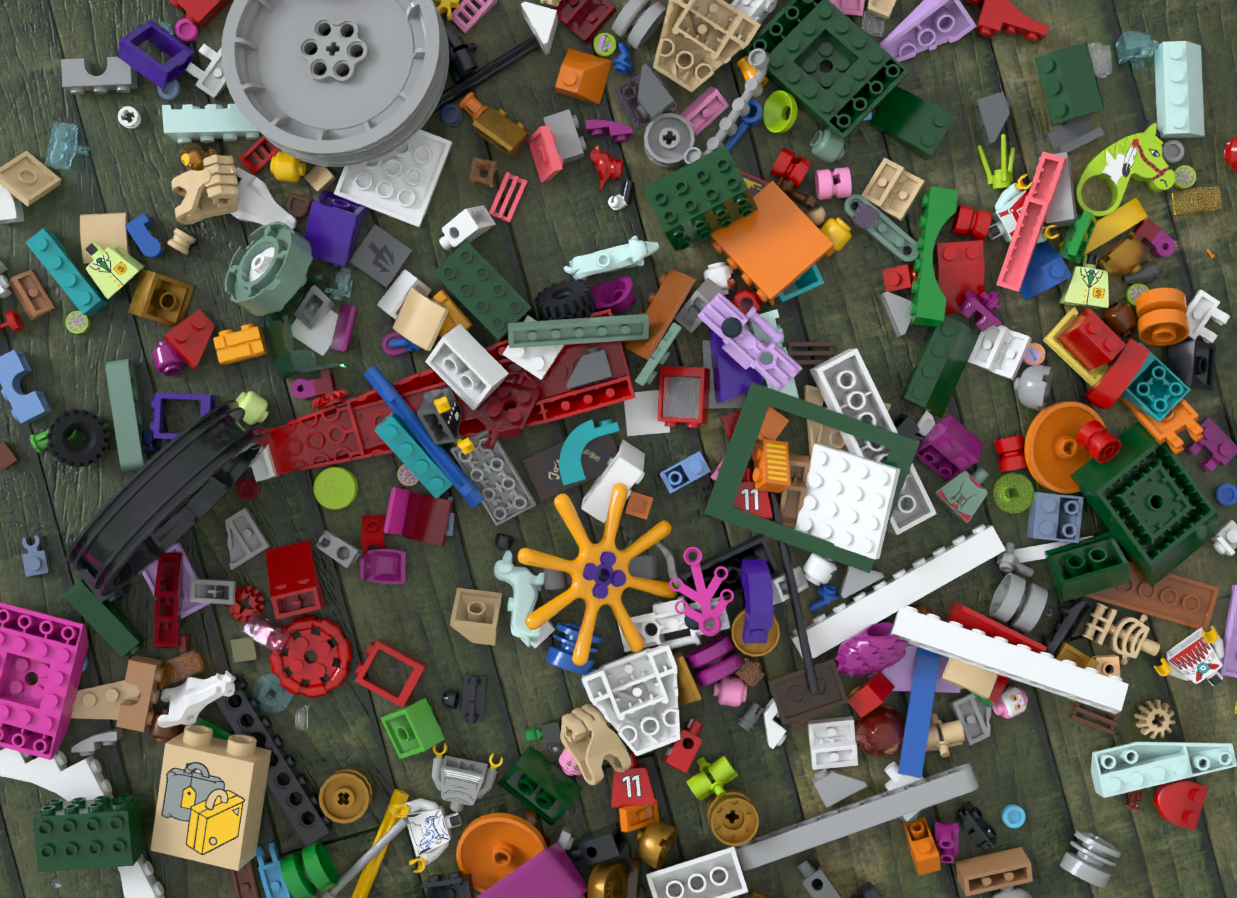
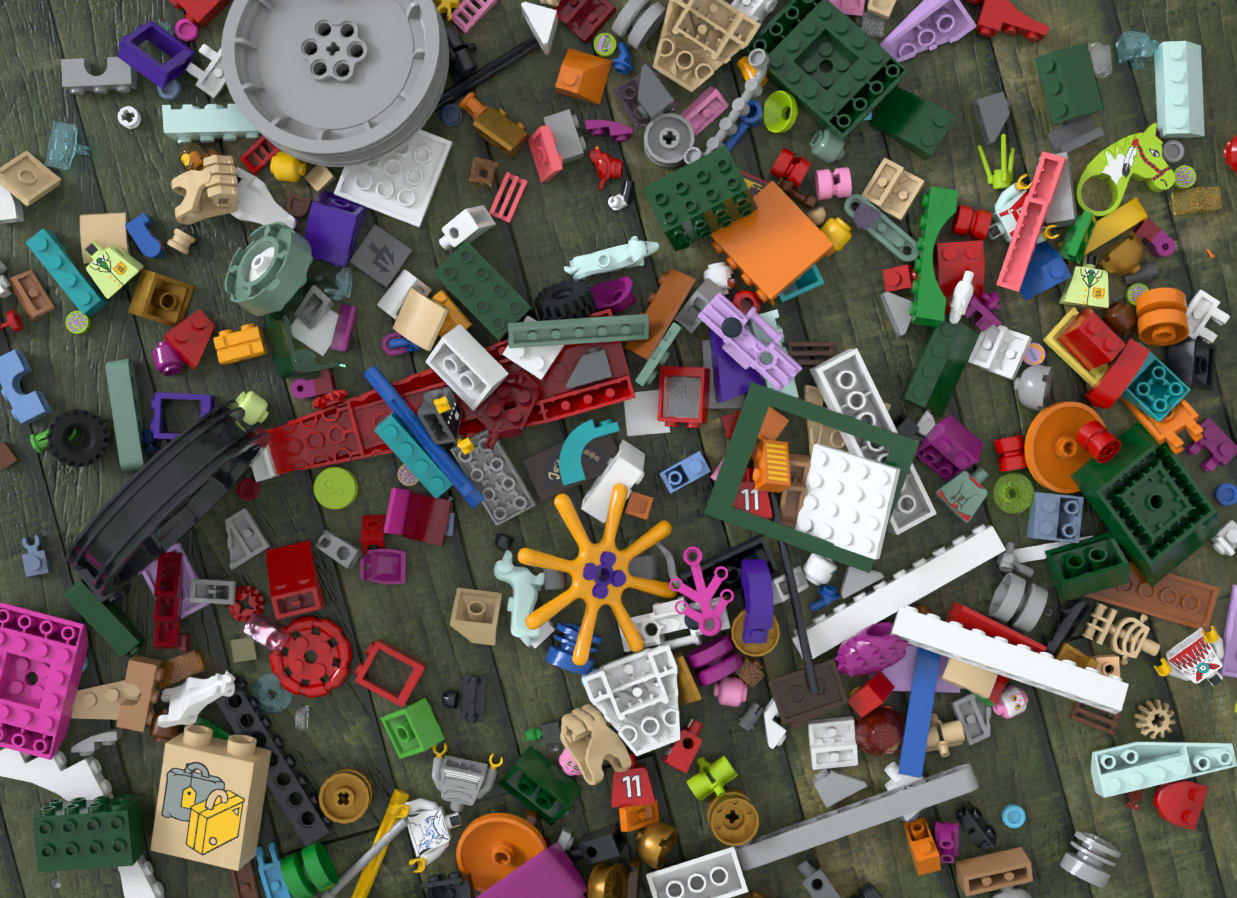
none -> white piece [949,271,974,324]

